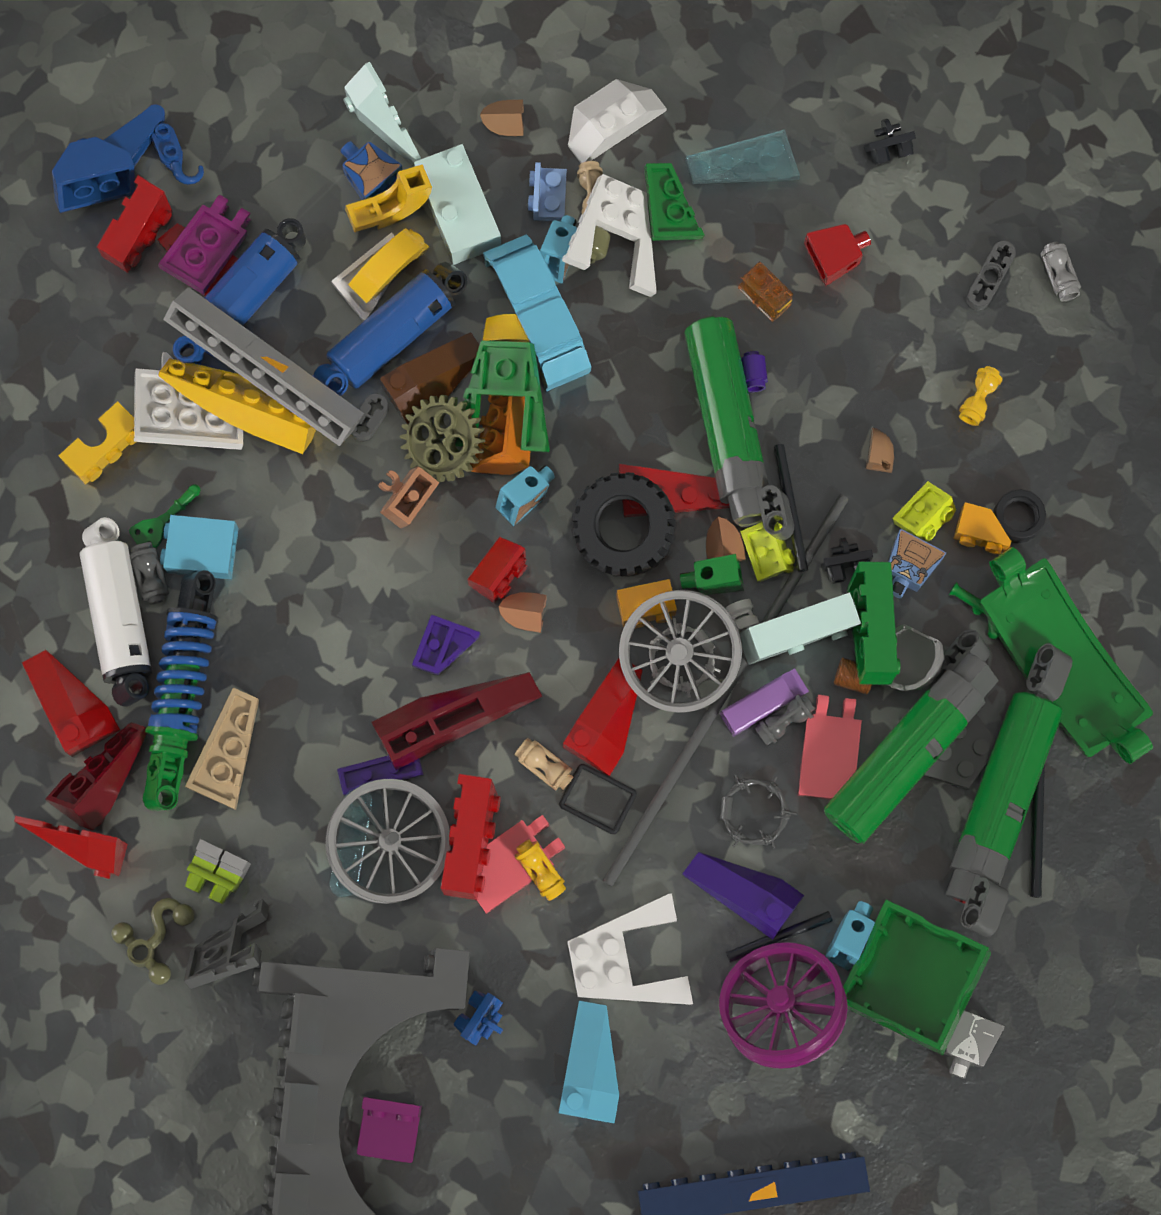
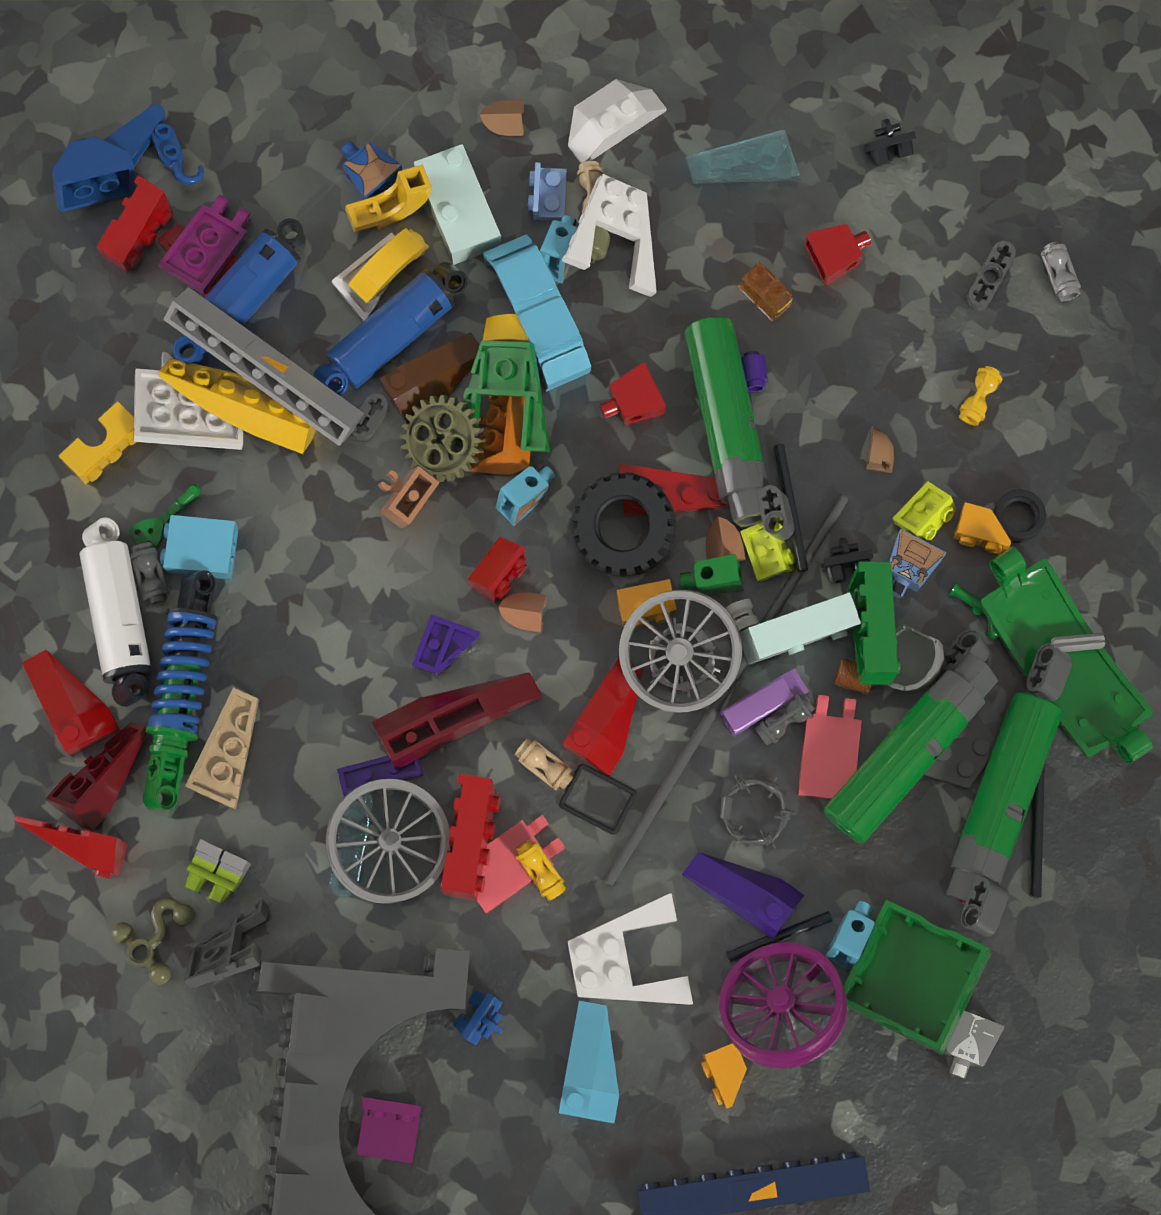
light aqua wedge [343,62,421,167] -> none
green wing [644,163,705,241] -> none
none -> red torso [599,362,666,425]
none -> light orange slope [701,1043,747,1109]
none -> light grey axle [1051,633,1105,652]

